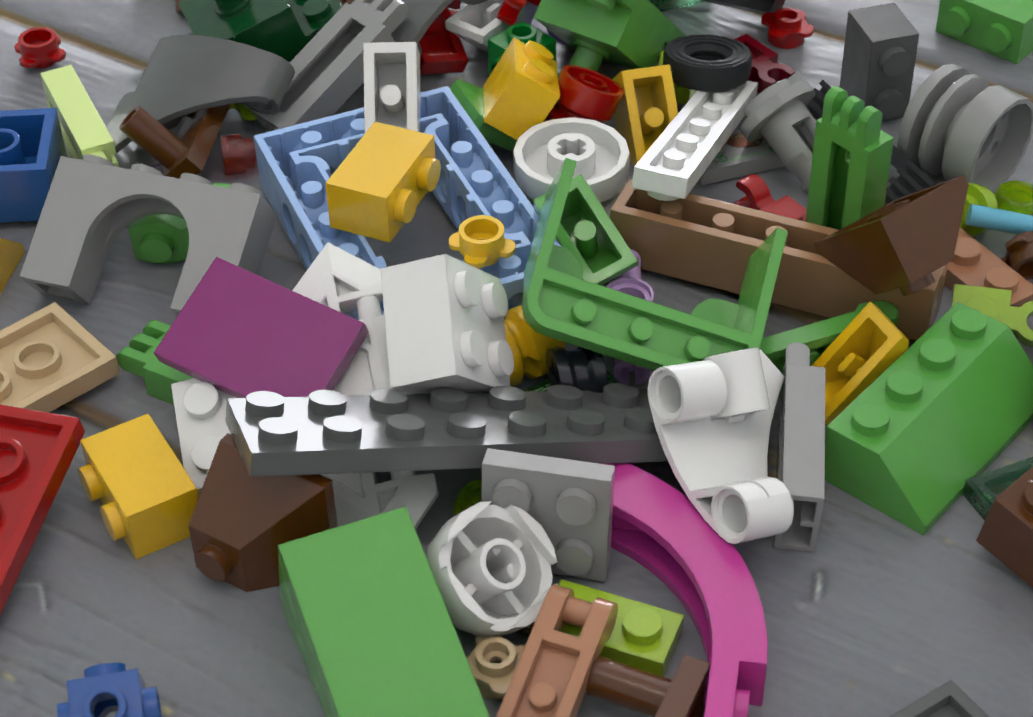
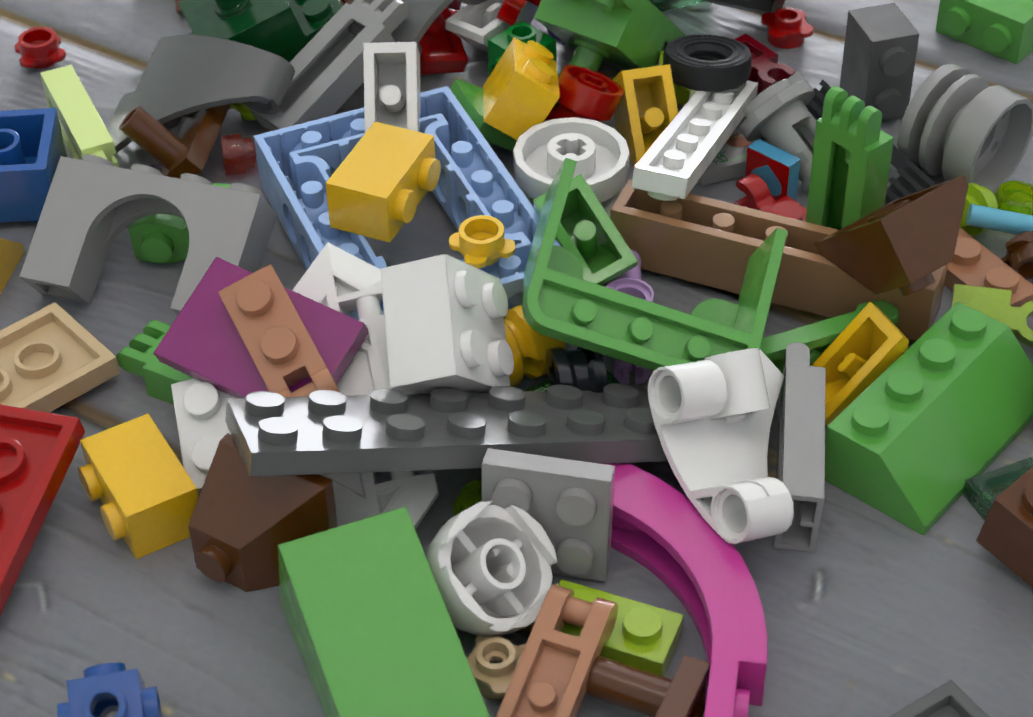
none -> nougat plate [218,264,341,397]
none -> dark azure tile [745,139,801,201]

